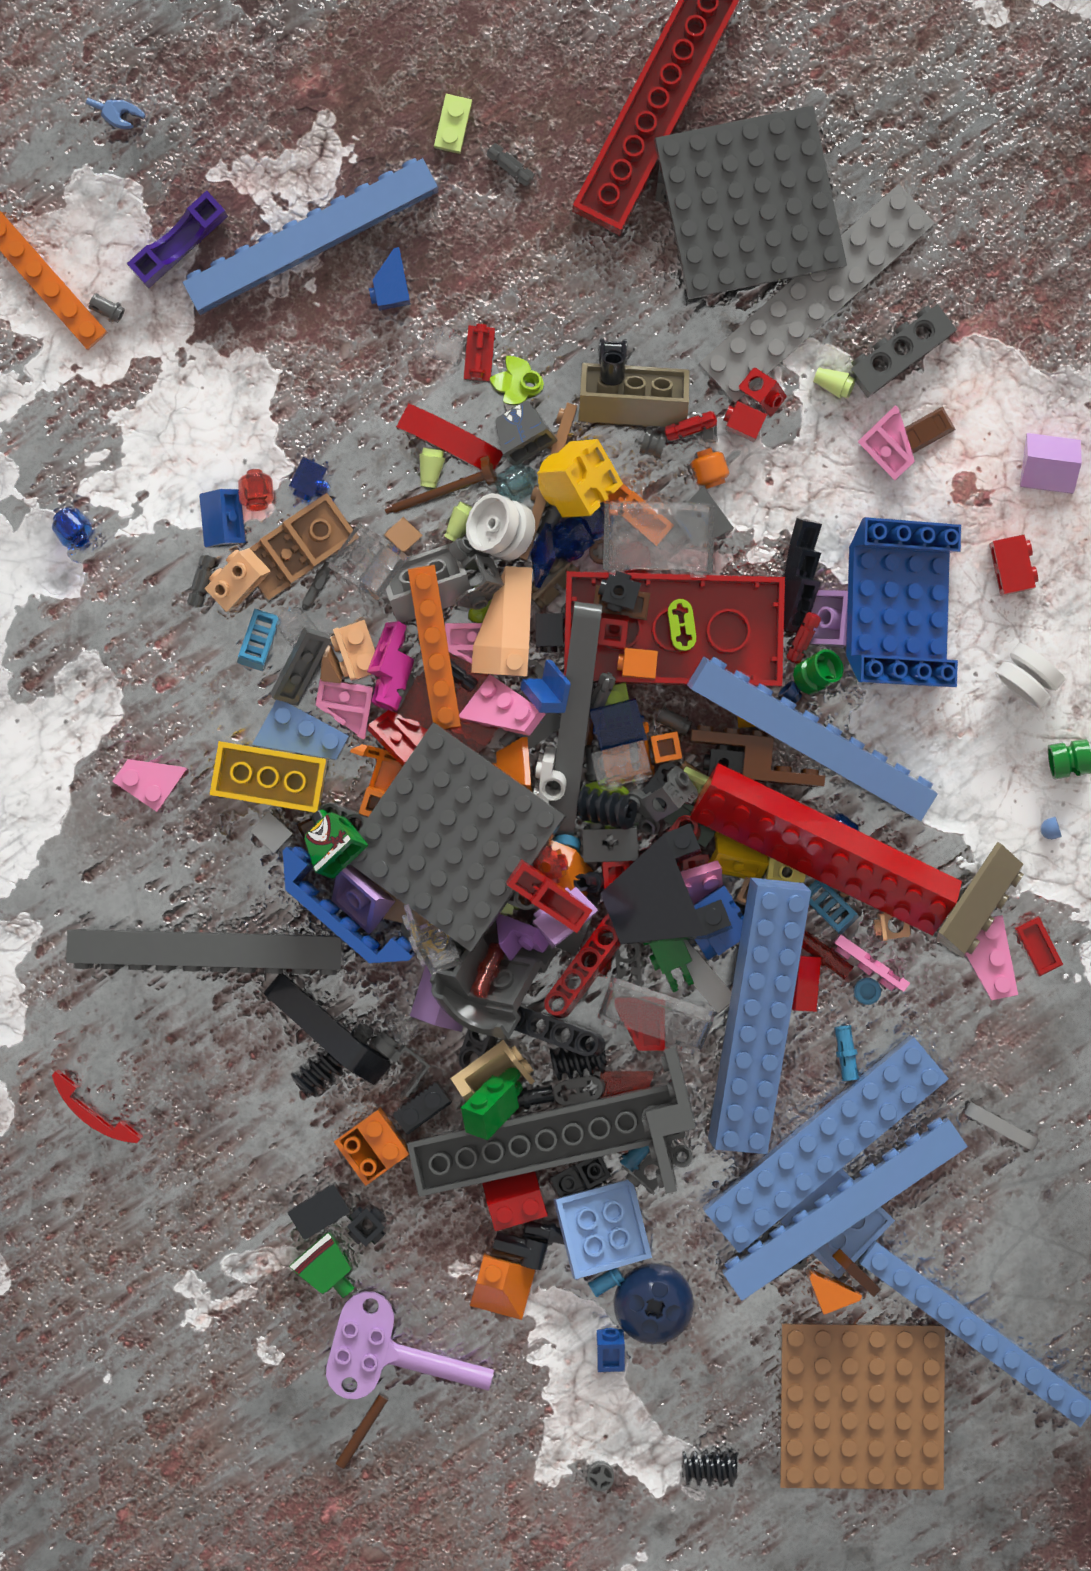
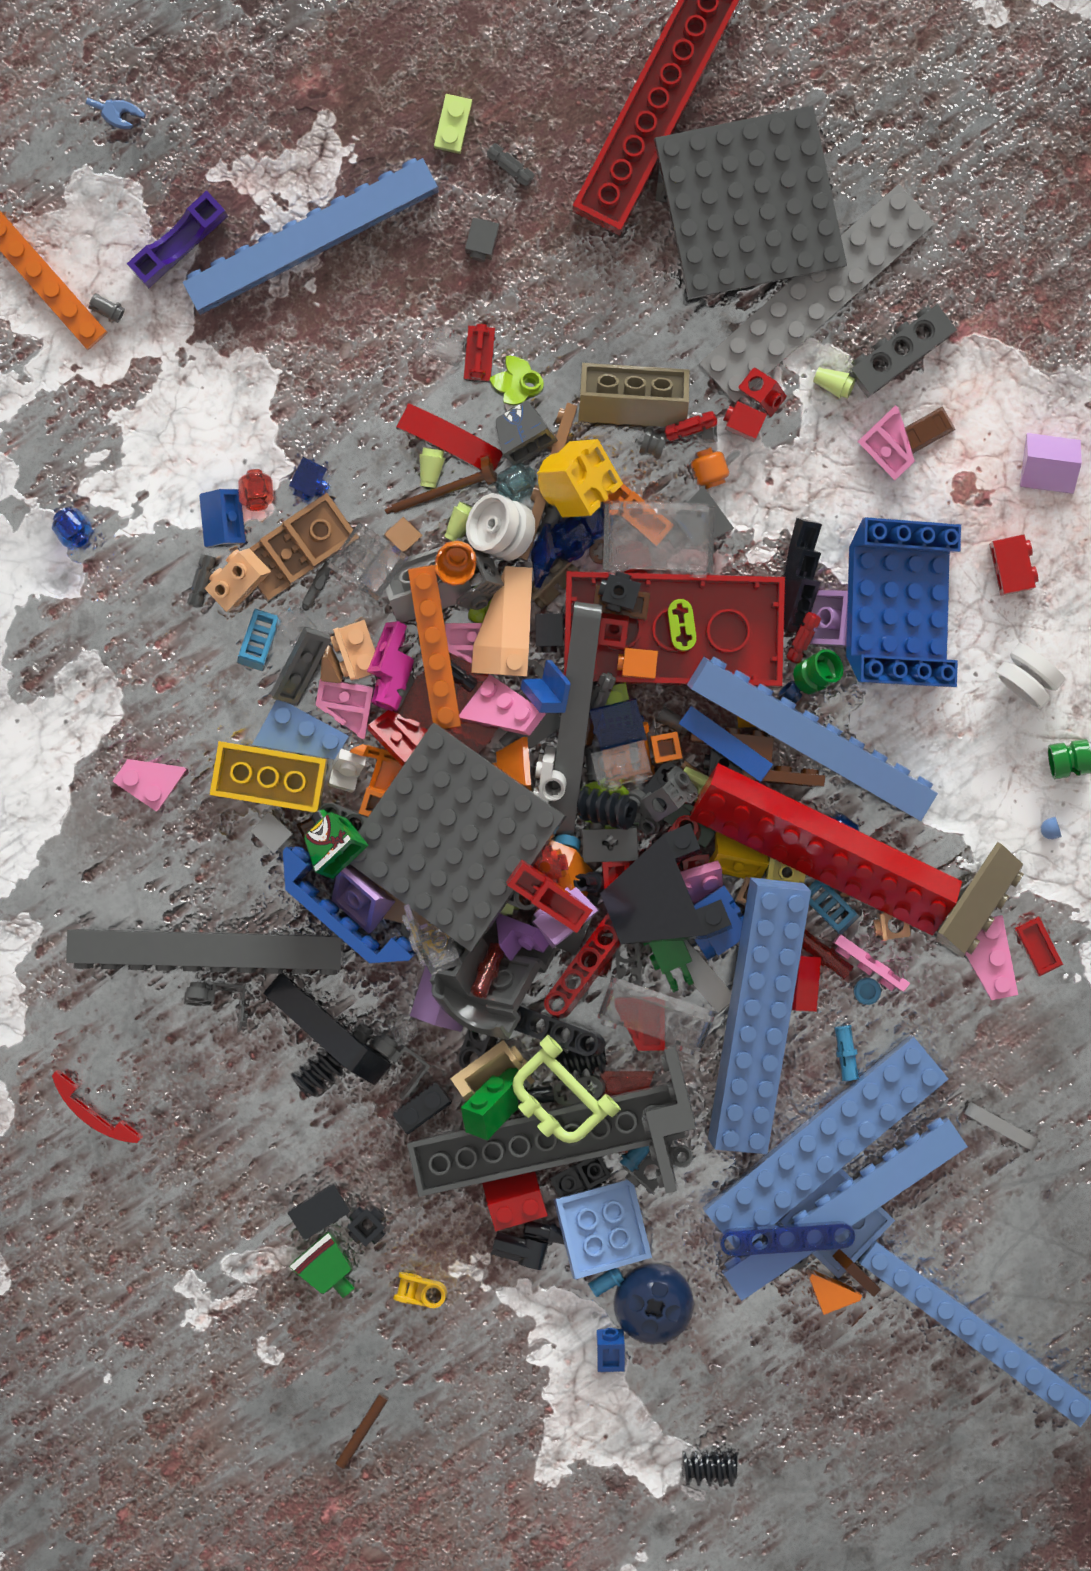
lavender piece [326,1291,494,1399] -> none
orange slope [334,1107,409,1186] -> none
blue slope [369,247,411,311] -> none
orange slope [470,1253,535,1320] -> none
dark grey wheel [587,1460,614,1491] -> none
black piece [599,338,627,386] -> none
medium nougat plate [780,1323,945,1490] -> none
none -> dark grey piece [184,982,248,1033]
none -> white bracket [328,749,366,793]
none -> yellow piece [393,1272,447,1308]
none -> orange hair [435,541,476,586]
none -> dark grey brick [465,217,500,262]
none -> yellowish green bar [512,1035,621,1143]
none -> blue sticker [679,706,773,782]
none -> clear blue beam [719,1221,855,1256]

